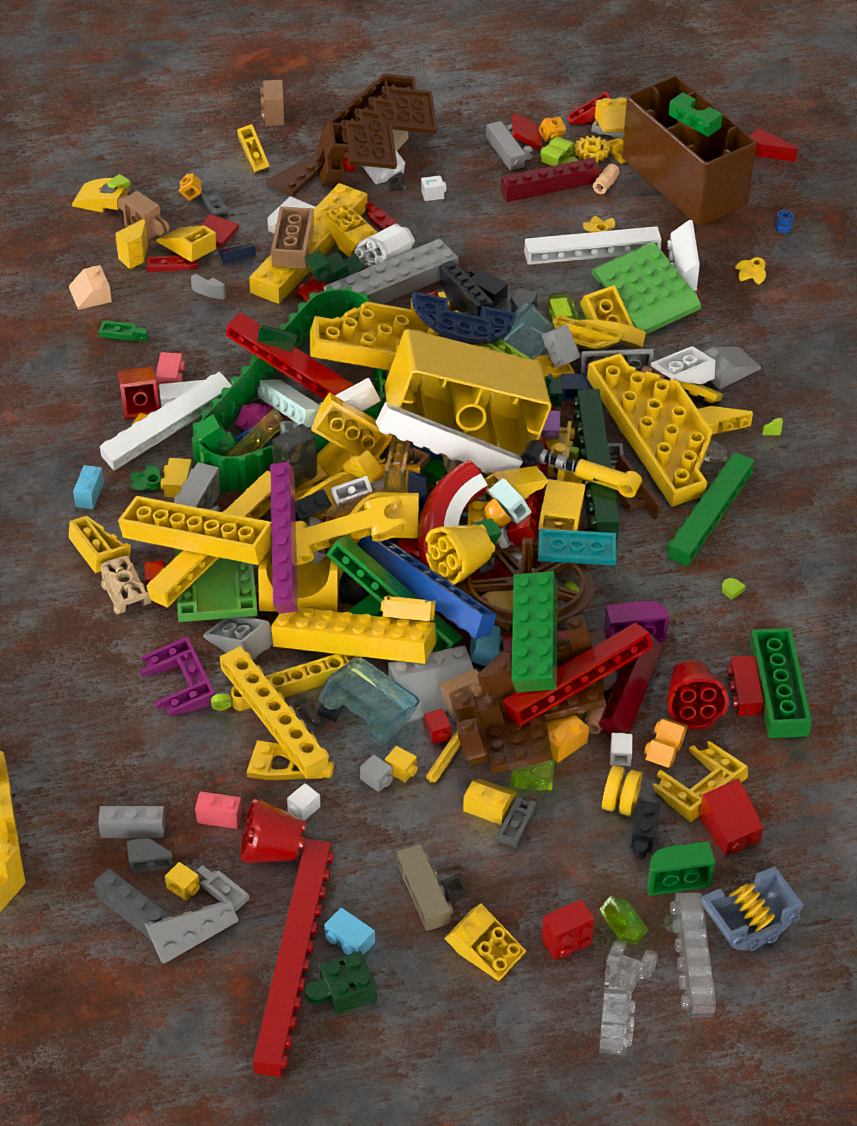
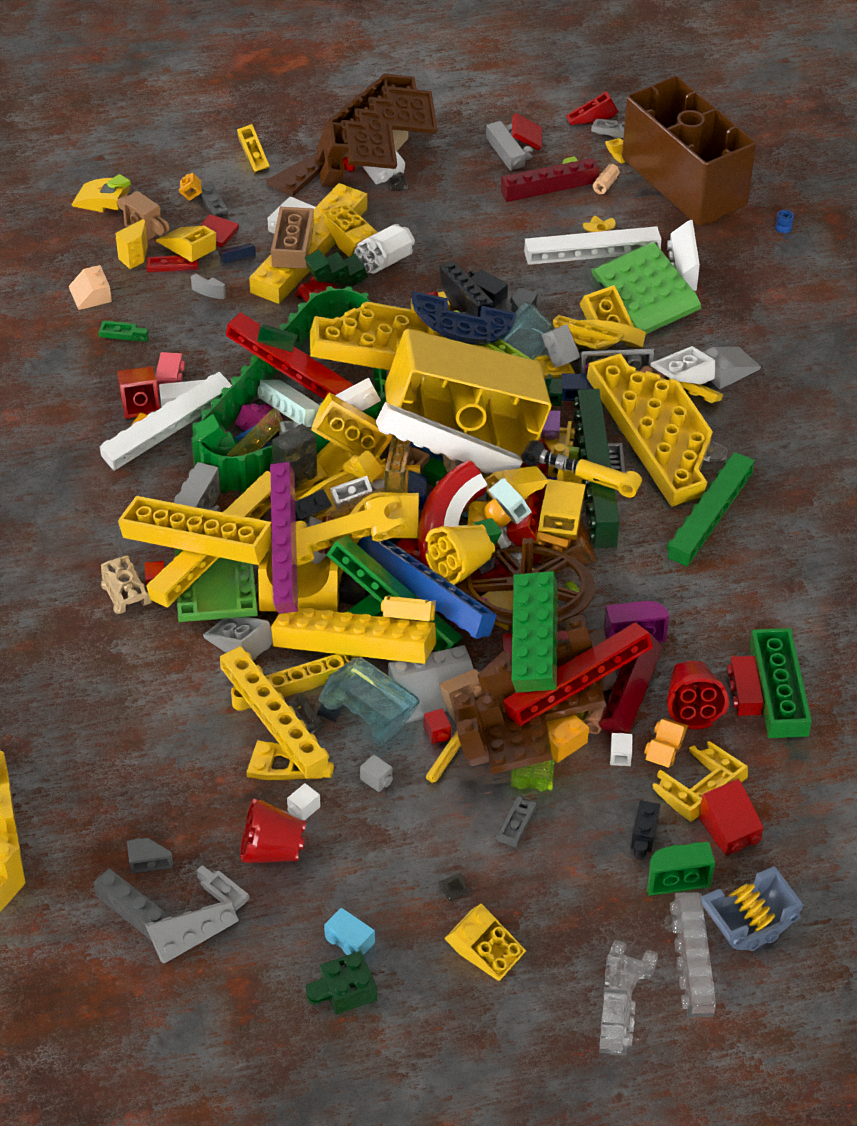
yellow wedge [69,516,131,573] -> none
medium azure brick [73,465,104,509] -> none
light grey brick [98,806,165,838] -> none
green plate [130,464,162,491] -> none
magenta wedge [140,636,216,716] -> none
yellow brick [161,458,192,498] -> none
yellow brick [165,862,200,901] -> none
coral brick [195,791,242,829] -> none
lime tile [211,694,232,711] -> none
red brick [253,839,334,1077] -> none
medium nougat brick [260,80,284,126] -> none
light grey brick [324,239,458,304] -> none
red hinge [365,202,402,231] -> none
yellow brick [385,746,418,783] -> none
dark tan brick [396,844,453,931] -> none
white brick [421,176,446,201] -> none
yellow slope [463,778,518,825] -> none
medium azure brick [470,625,502,666] -> none
teal tile [538,529,616,565] -> none
light orange brick [539,117,566,142] -> none
lime brick [540,136,575,166] -> none
red brick [541,899,595,960] -> none
clear neon green brick [548,294,579,321] -> none
yellow gear [574,136,610,163] -> none
yellow slope [595,97,627,133] -> none
clear neon green brick [599,896,648,944] -> none
yellow wheel [602,765,642,817] -> none
reddish brown bracket [615,455,662,519] -> none
green arch [669,93,723,137] -> none
yellow slope [698,406,753,435] -> none
lime tile [722,578,746,600] -> none
yellow plate [735,257,766,285] -> none
red slope [750,129,798,162] -> none
lime tile [762,418,783,435] -> none

